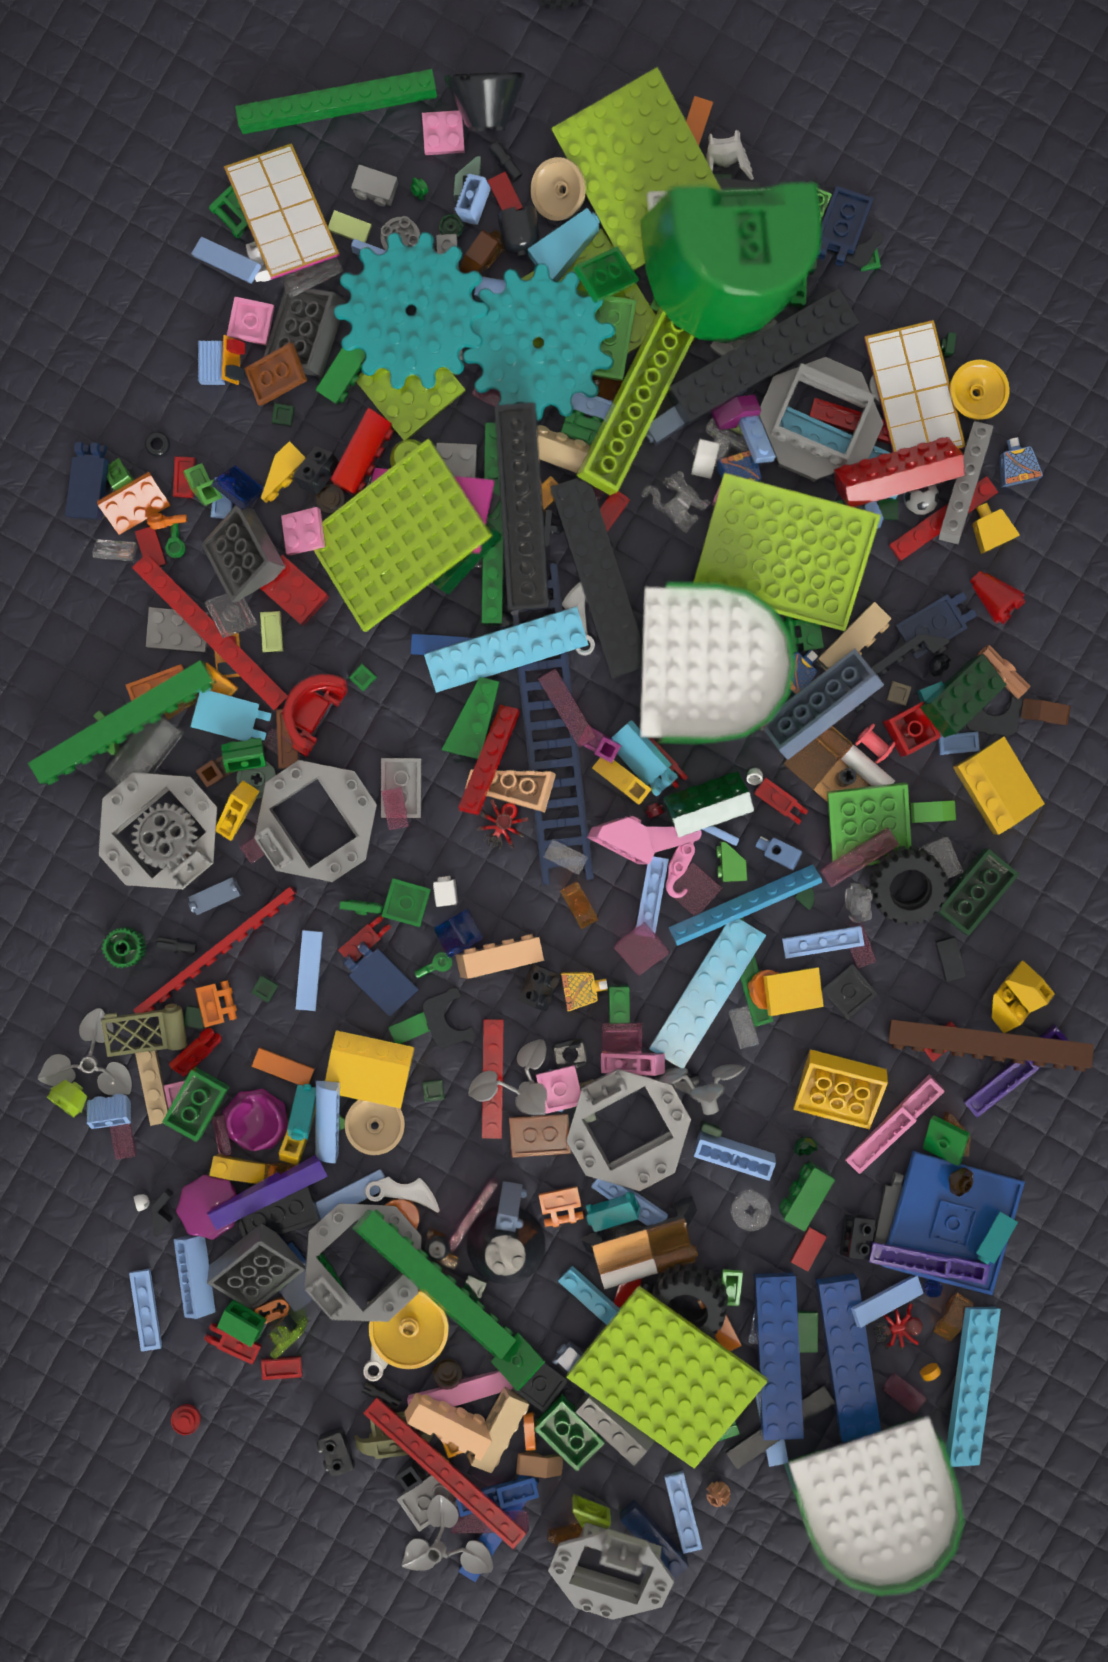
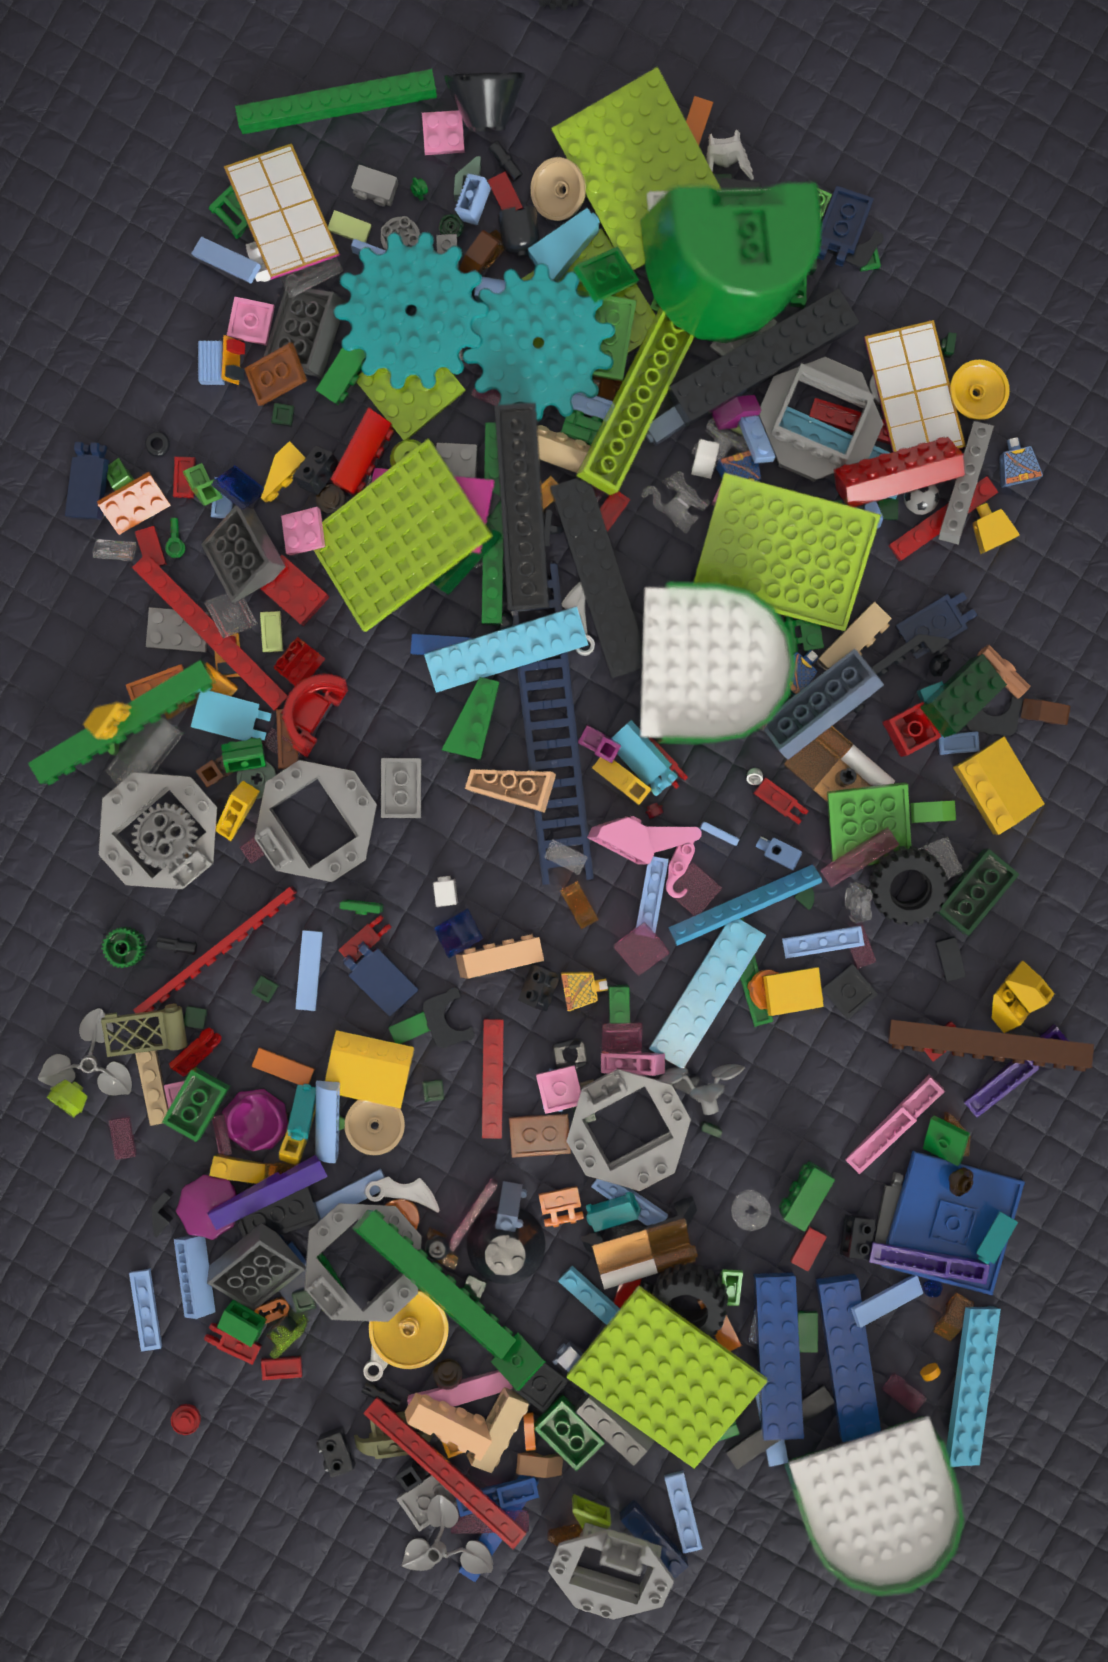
light blue brick [87,1094,131,1129] -> none
white hinge [134,1194,150,1212] -> none
orange plate [147,513,187,529] -> none
sand blue brick [188,877,243,915] -> none
orange plate [195,980,237,1027] -> none
green tile [349,664,377,692] -> none
clear pink plate [382,787,409,830] -> none
green plate [382,878,431,927] -> none
green plate [414,952,452,978] -> none
red plate [459,705,520,815] -> none
light grey plant [468,1039,547,1115] -> none
animal [477,799,529,850] -> none
clear pink tile [538,669,596,747] -> none
dark green brick [663,771,754,838] -> none
light blue brick [694,1130,776,1181] -> none
nougat gear [706,1481,731,1507] -> none
bright green slope [716,842,747,882] -> none
clear plate [729,1005,760,1049] -> none
yellow slope [793,1049,888,1129] -> none
dark green plate [794,1137,818,1157] -> none
coral hose [855,724,895,764] -> none
animal [873,1303,923,1351] -> none
dark tan tile [886,681,912,706] -> none
red cone [970,571,1026,624] -> none
none -> yellow slope [83,703,131,739]
none -> red brick [273,637,325,686]
none -> dark green tile [292,1289,316,1313]

